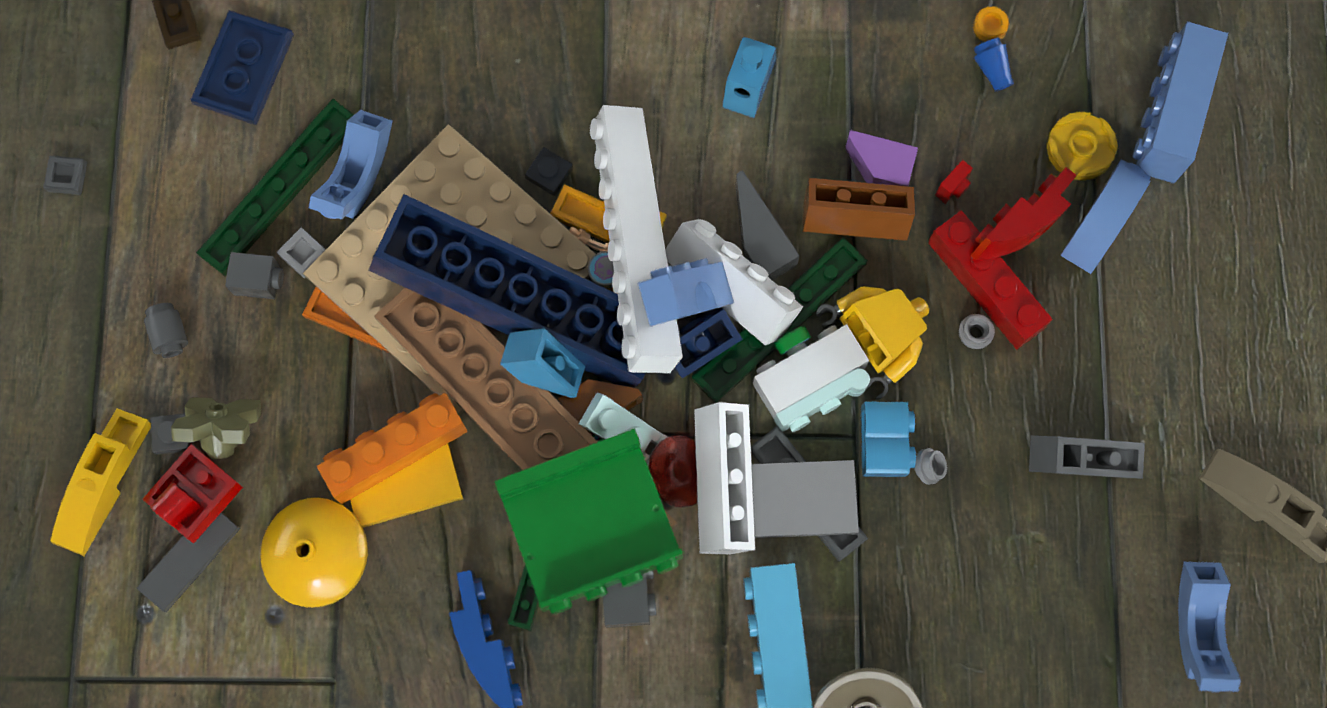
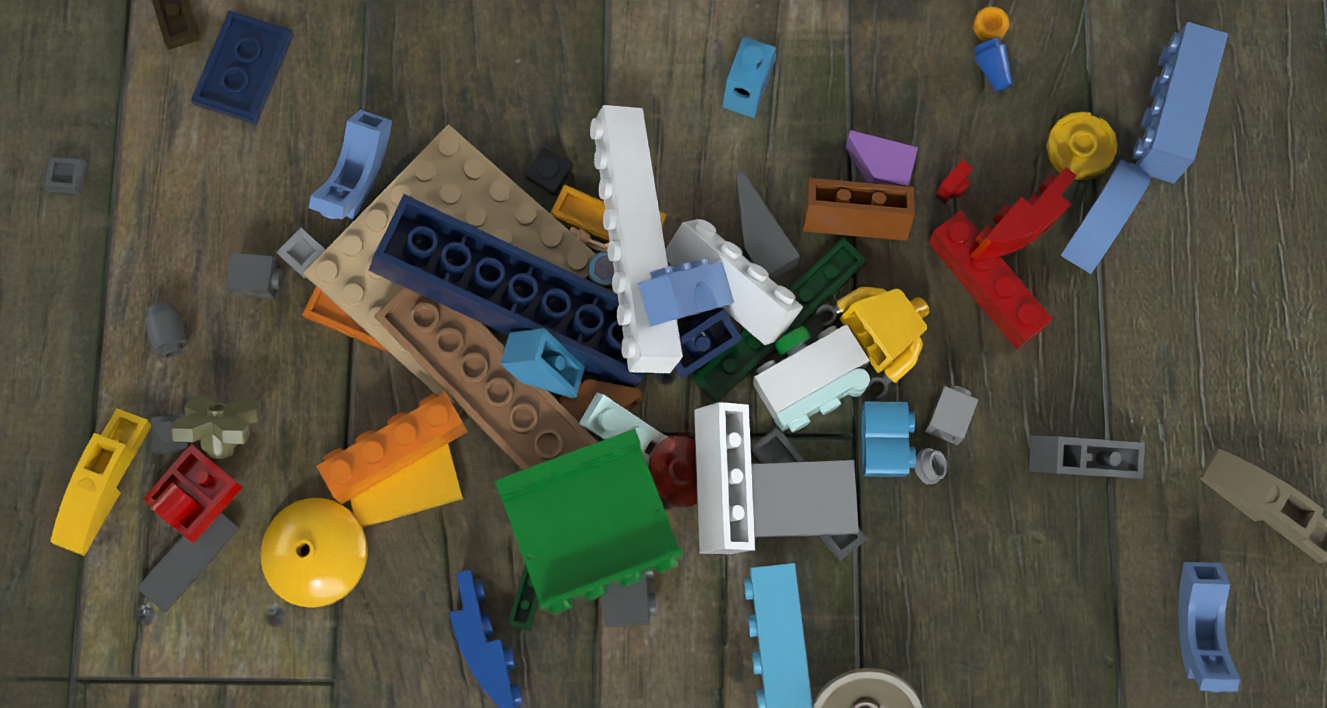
dark green tile [196,98,354,277] -> none
light grey plate [958,314,995,349] -> none
none -> light grey brick [925,385,978,445]

